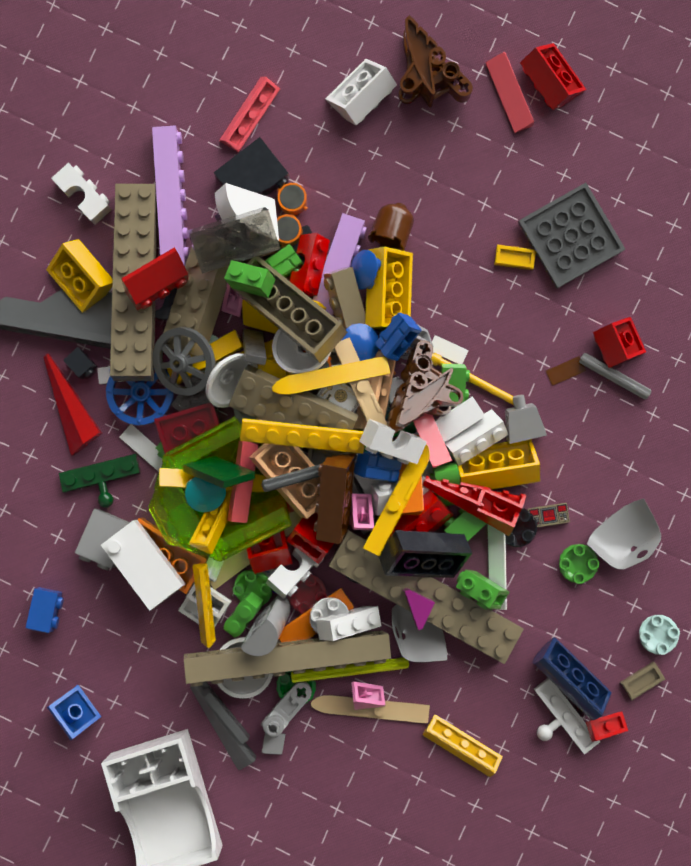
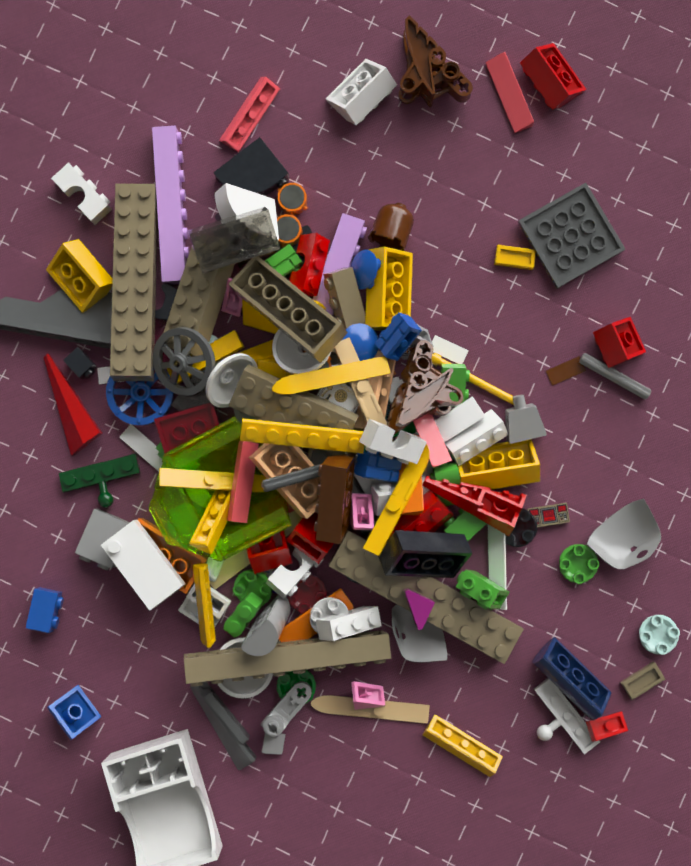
red slope [121,247,189,310] -> none
dark green tile [183,456,255,488] -> none
teal dish [185,477,226,512] -> none
bright green brick [224,260,275,298] -> none
flat silver tile [242,329,267,365] -> none
neon yellow axle [291,657,409,683] -> none

